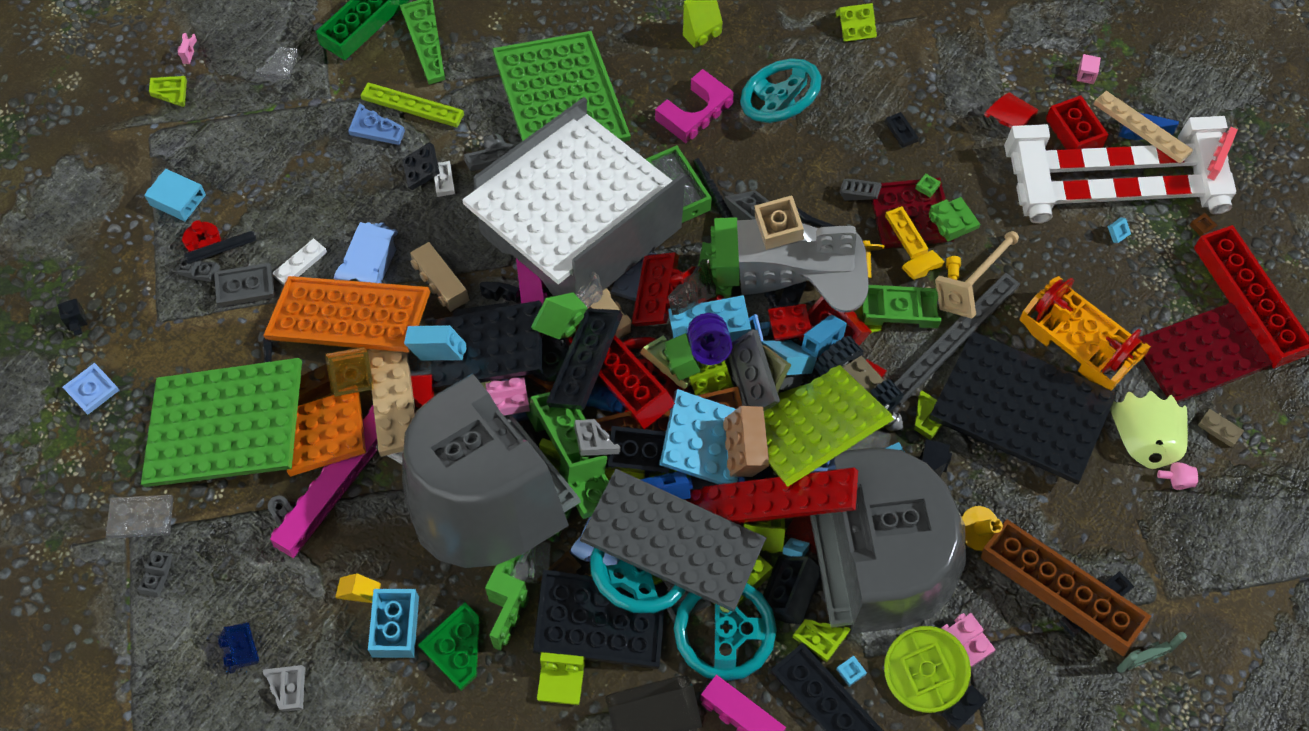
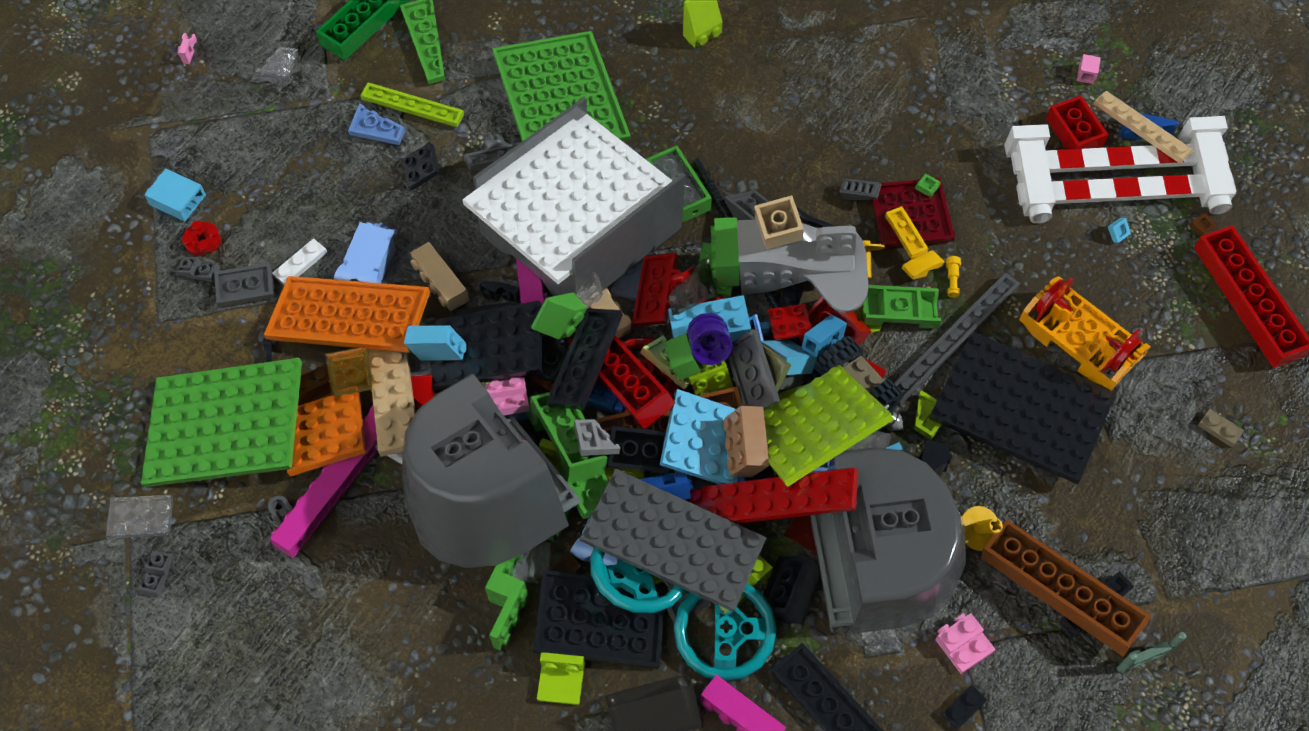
black brick [57,299,88,336] -> none
light blue plate [63,363,119,415] -> none
lime wing [149,76,187,107] -> none
black axle [184,231,256,264] -> none
clear blue bracket [218,623,259,674] -> none
light grey wing [263,665,305,712] -> none
yellow slope [335,573,381,603] -> none
medium azure brick [368,589,419,658] -> none
green plate [418,602,480,691] -> none
white plate [434,161,455,197] -> none
dark pink arch [655,69,733,143] -> none
teal piece [740,58,822,123] -> none
lime slope [744,518,785,553] -> none
medium azure plate [783,538,810,557] -> none
lime wing [793,619,851,663] -> none
lime bracket [835,3,877,42] -> none
medium azure plate [836,656,867,687] -> none
lime plate [884,626,971,713] -> none
black plate [885,112,919,148] -> none
bright green plate [929,197,980,241] -> none
tan tile [935,231,1019,318] -> none
red slope [984,92,1039,128] -> none
yellowish green piece [1110,391,1188,469] -> none
dark red plate [1138,302,1273,403] -> none
bright pink piece [1157,462,1198,490] -> none
coral plate [1207,127,1238,180] -> none

